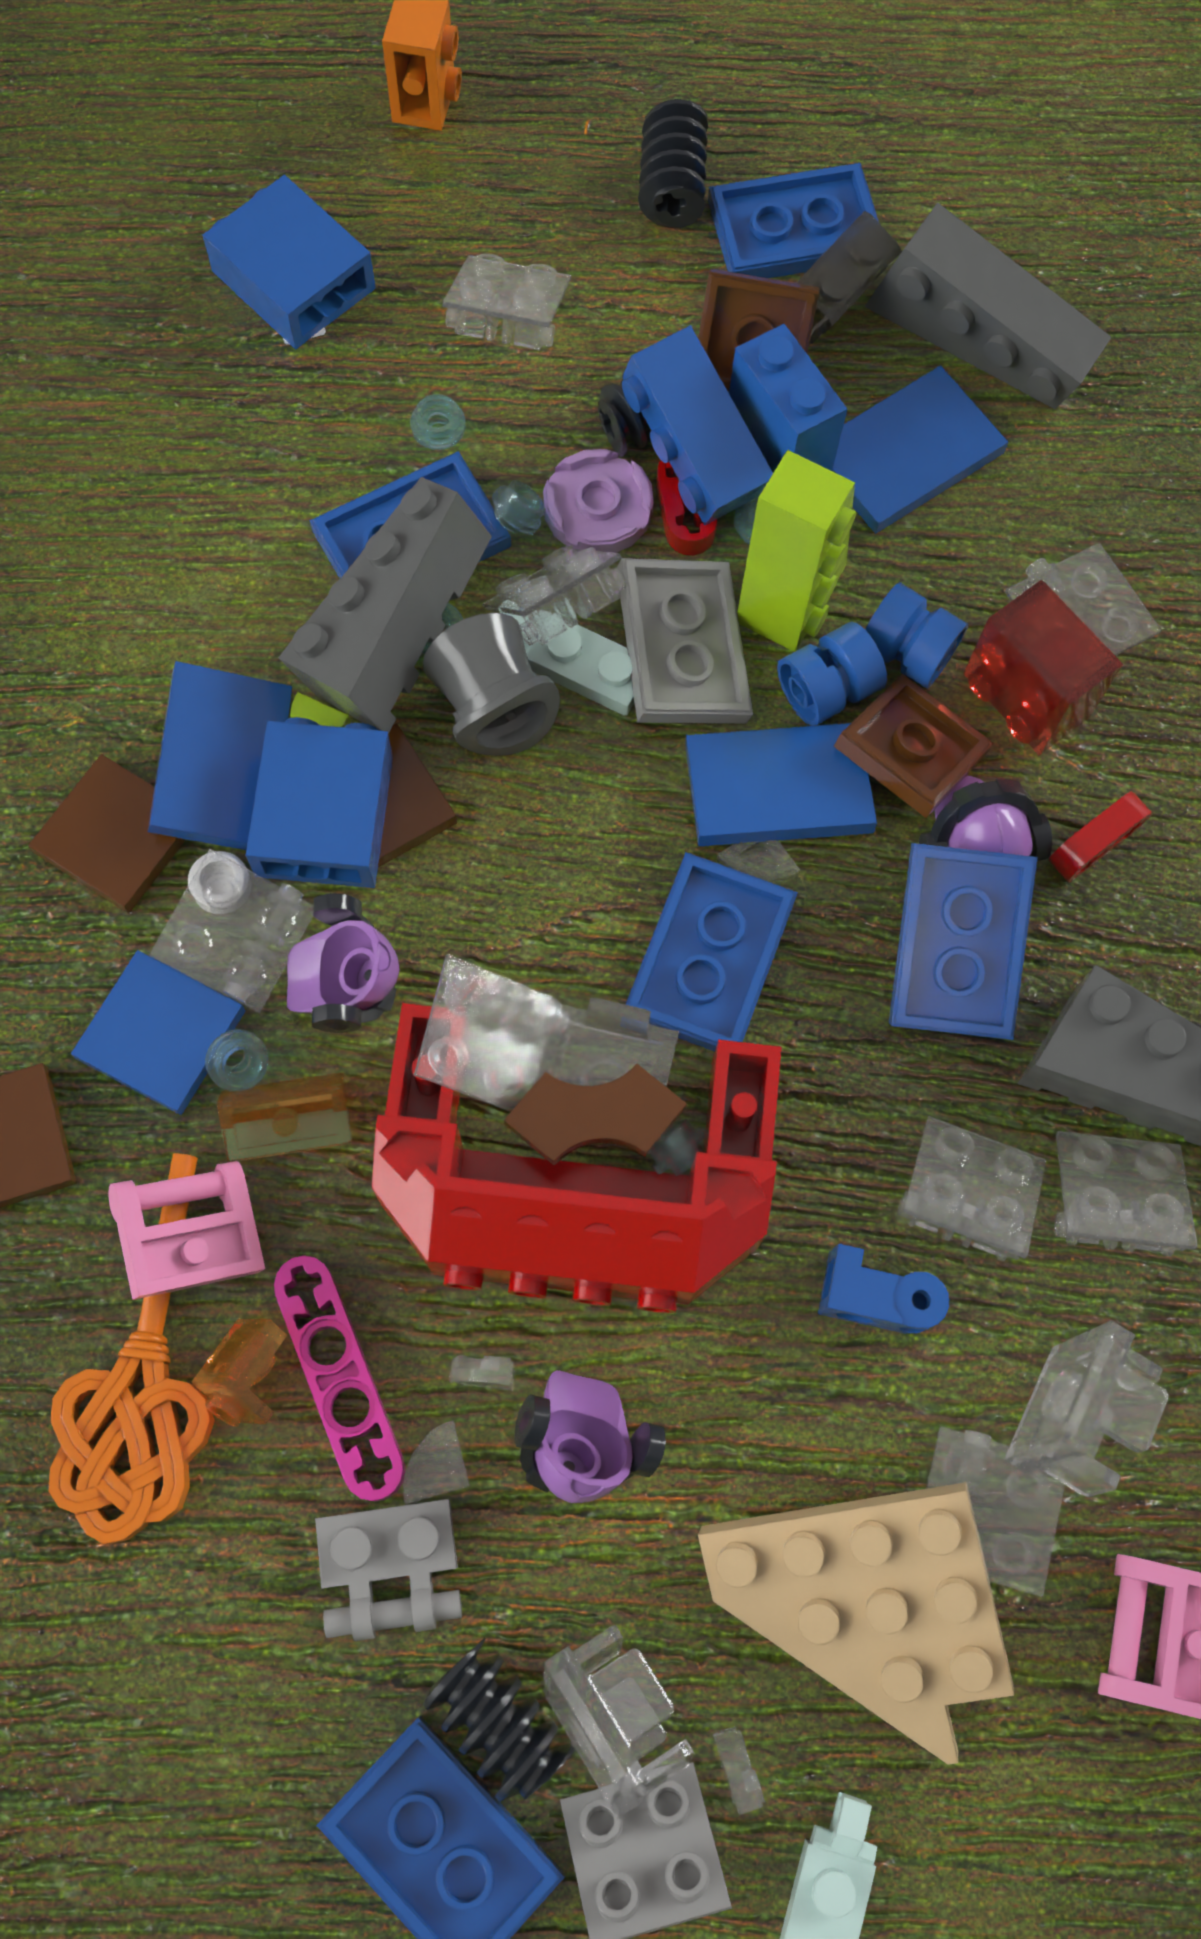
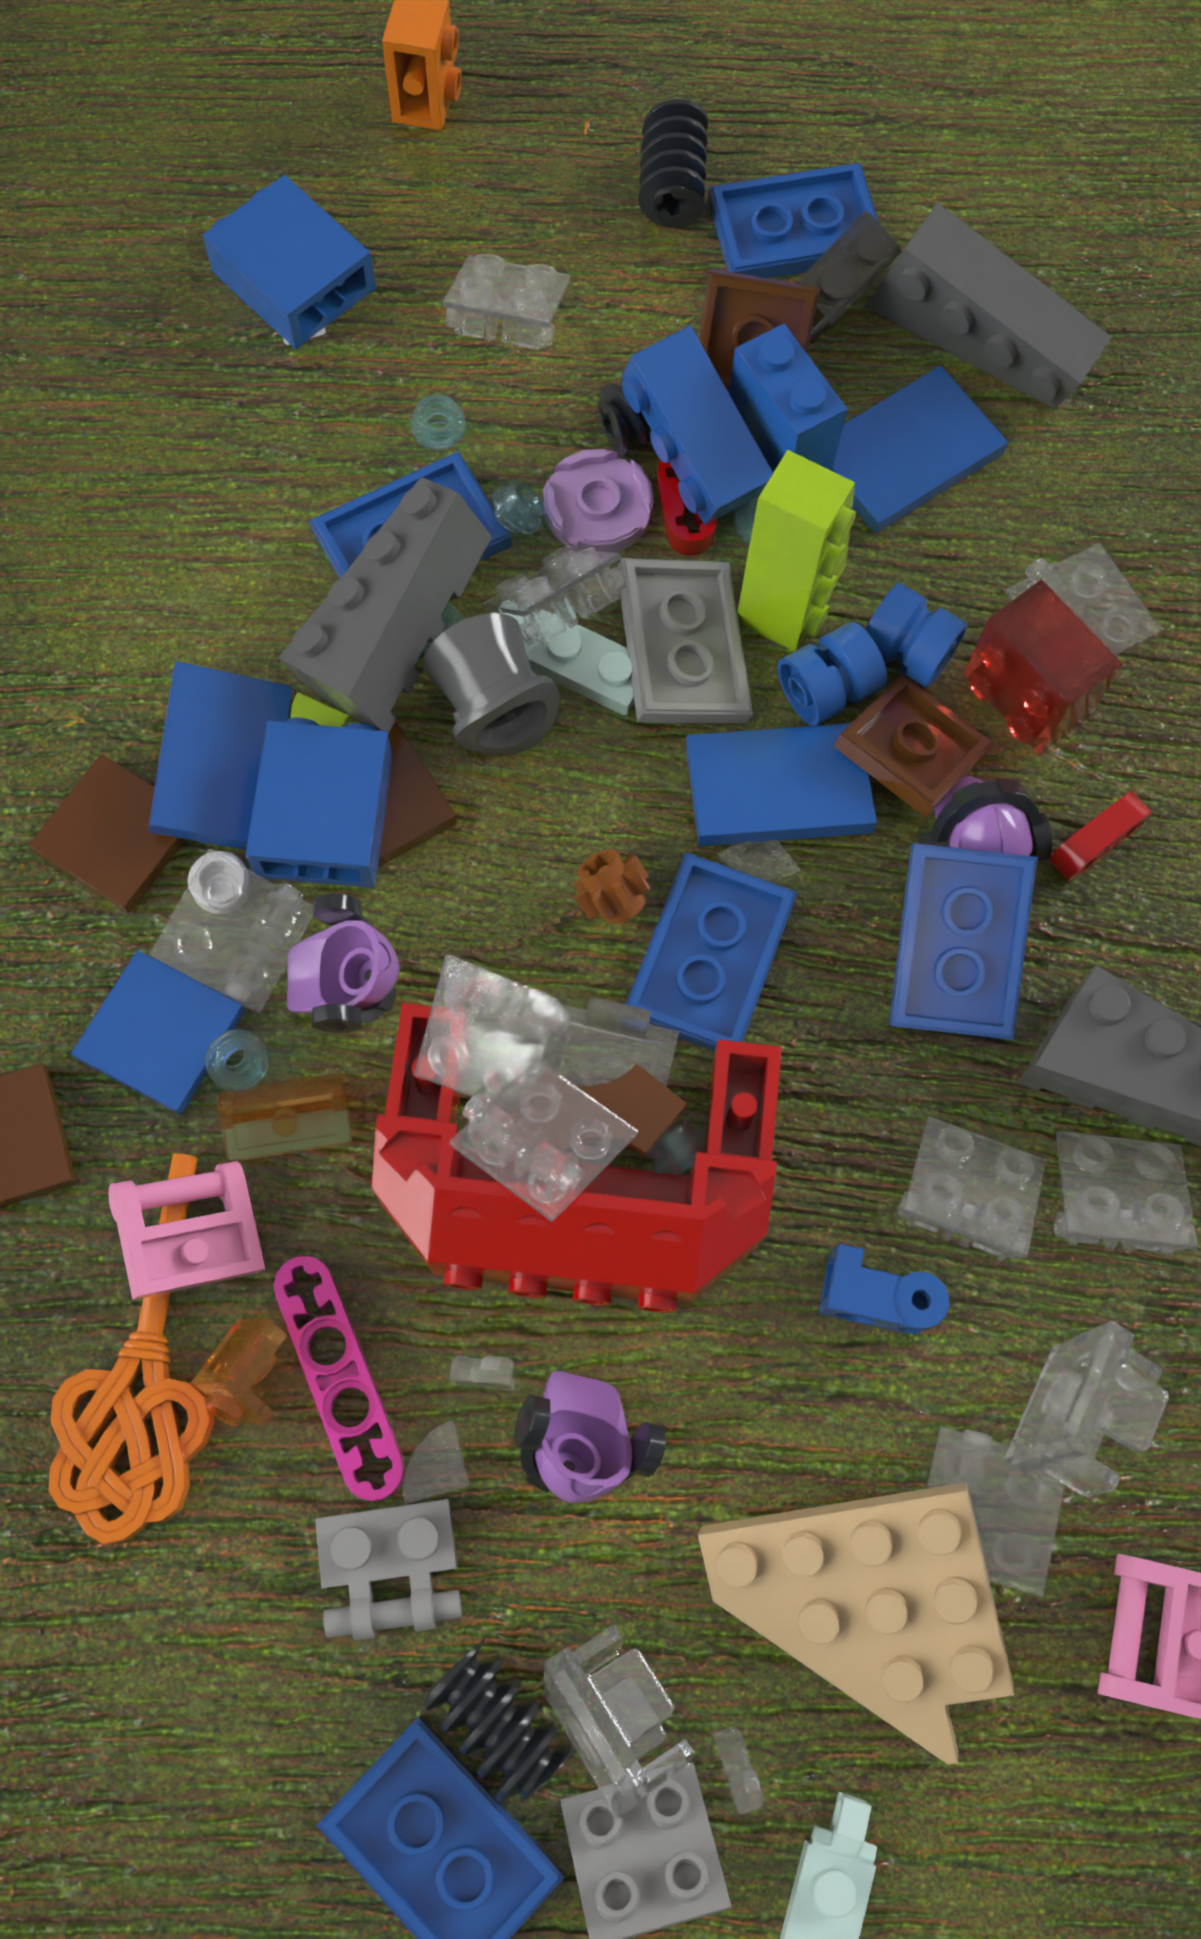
none -> clear hinge [449,1059,638,1222]
none -> dark orange gear [573,849,650,924]

